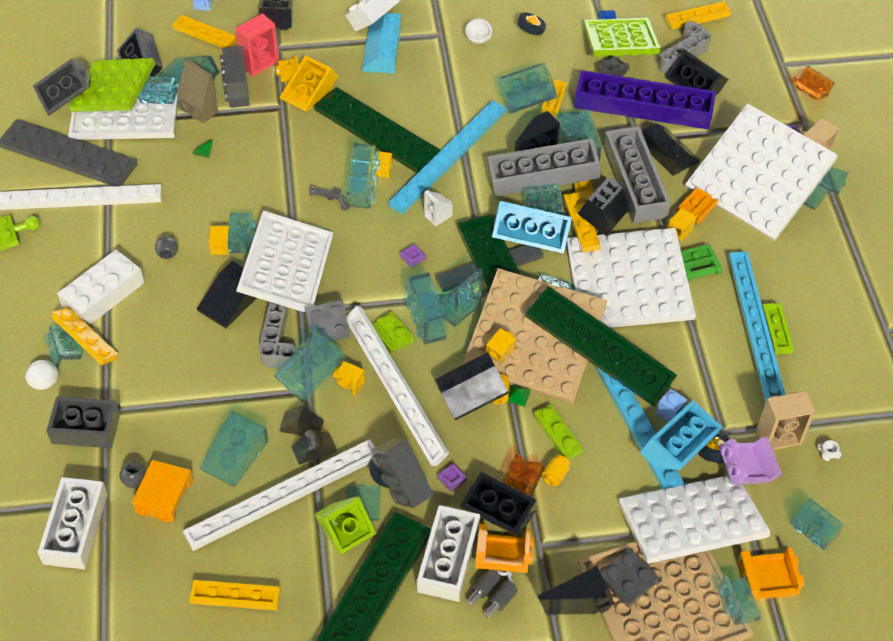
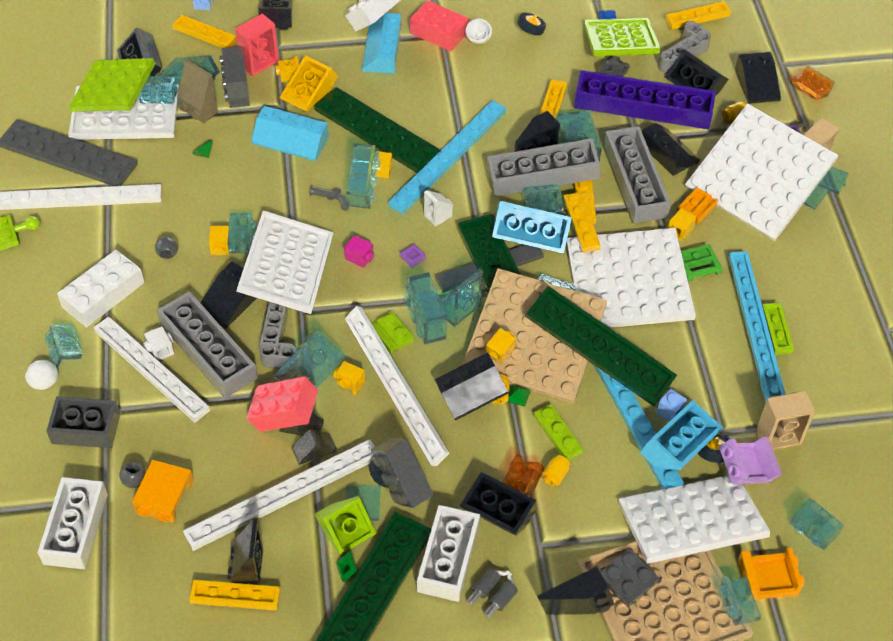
dark grey slope [33,58,90,115] -> none
yellow plate [51,307,118,365] -> none
clear light blue slope [200,411,269,487] -> none
plate [304,299,350,346] -> none
medium lavender tile [437,464,467,492] -> none
light orange panel [475,523,534,573] -> none
clear light blue brick [497,62,557,114] -> none
black slope [578,177,628,236] -> none
white plate [818,440,842,461] -> none
none -> white plate [93,316,210,423]
none -> white brick [143,327,174,361]
none -> light grey brick [157,291,258,399]
none -> slope [228,518,264,585]
none -> coral brick [246,376,318,432]
none -> medium azure slope [251,106,329,161]
none -> green slope [336,552,358,582]
none -> dark pink brick [344,235,374,268]
none -> coral brick [410,0,469,51]
none -> yellow brick [722,101,746,123]
none -> black slope [735,52,781,104]

